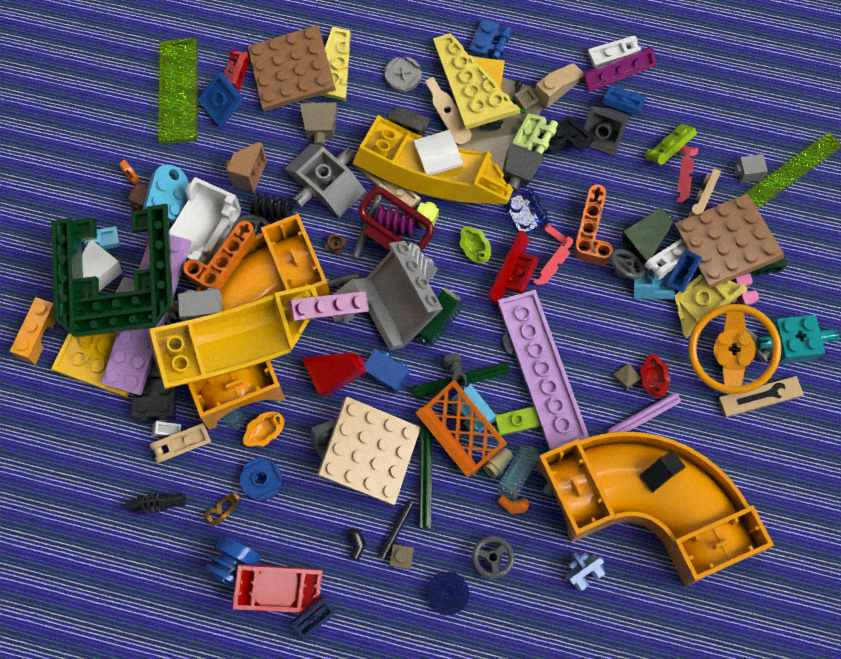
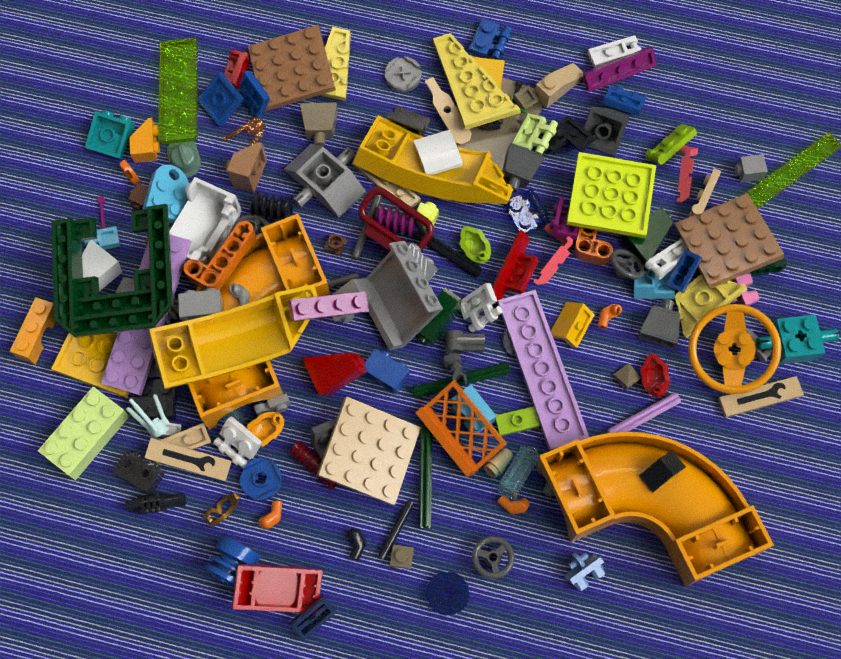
none -> yellowish green brick [38,386,130,481]
none -> teal plate [84,110,135,159]
none -> magenta hinge [97,196,107,229]
none -> clear smoke brick [112,451,165,494]
none -> light aqua plant [126,394,169,439]
none -> light orange slope [130,118,160,163]
none -> tan tile [145,438,232,481]
none -> sand green piece [167,137,201,178]
none -> white plate [213,416,262,468]
none -> clear orange plant [223,116,266,146]
none -> light grey arm [229,283,250,306]
none -> blue plate [238,71,270,120]
none -> light grey plate [254,393,291,416]
none -> orange arm [258,501,282,529]
none -> dark red piece [289,441,338,490]
none -> black axle [415,228,482,277]
none -> dark grey piece [445,330,485,354]
none -> white plate [461,283,503,332]
none -> magenta bracket [550,196,579,241]
none -> yellow panel [551,302,595,348]
none -> neon yellow plate [566,152,656,238]
none -> orange arm [597,304,622,329]
none -> dark grey torso [637,299,680,350]

